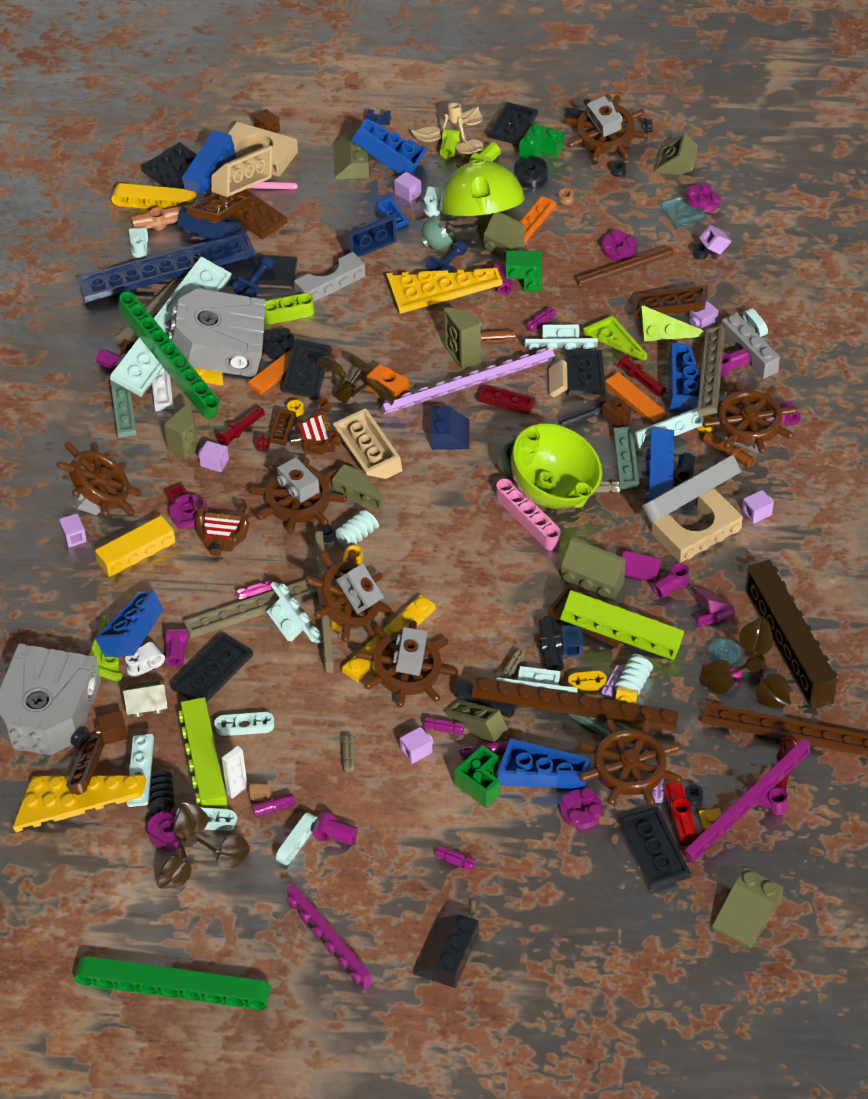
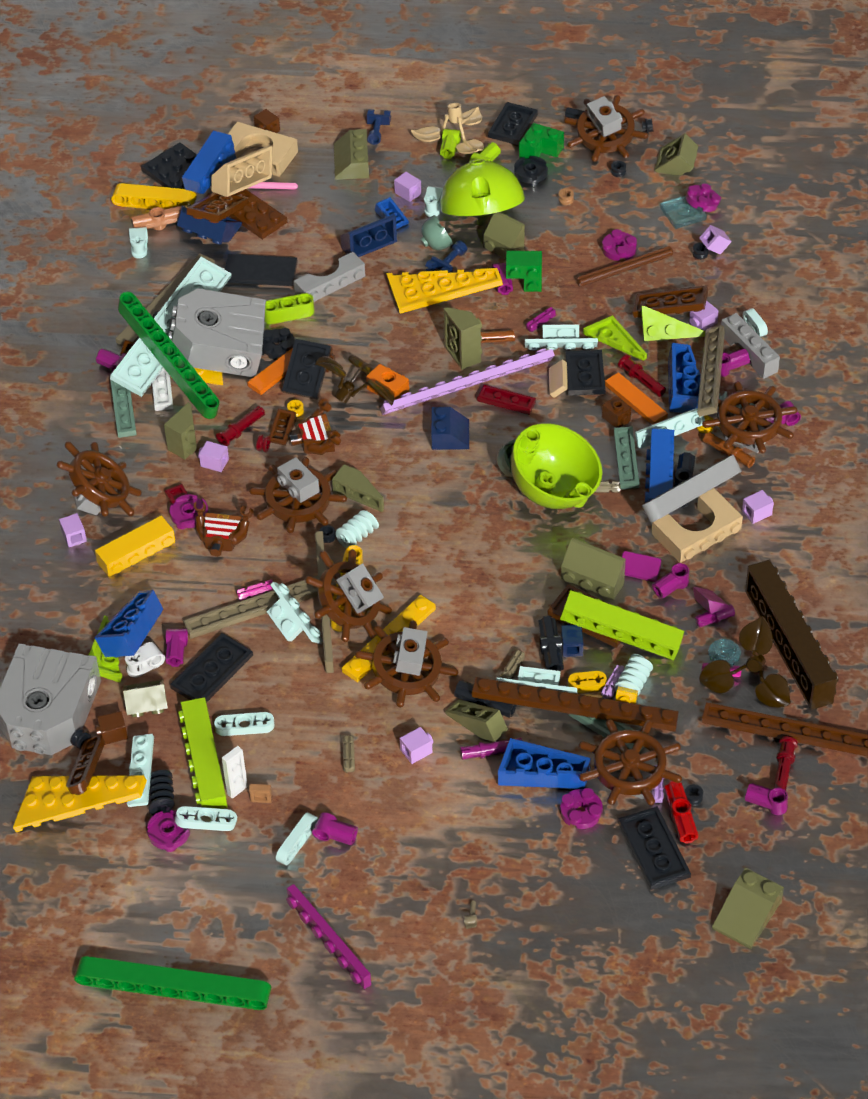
dark blue plate [77,231,256,302] -> none
dark brown plant [157,801,250,889] -> none
dark blue bar [232,256,275,298] -> none
magenta axle [253,794,295,818] -> none
tan slope [333,408,403,479] -> none
blue wedge [351,118,428,175] -> none
black slope [414,914,479,988] -> none
magenta axle [424,717,464,735] -> none
magenta axle [435,845,476,871] -> none
green brick [454,745,500,808] -> none
bright pink beam [496,479,561,551] -> none
orange tile [520,196,556,244] -> none
black axle [558,401,607,427] -> none
magenta tile [685,738,810,863] -> none
yellow plate [698,808,722,832] -> none

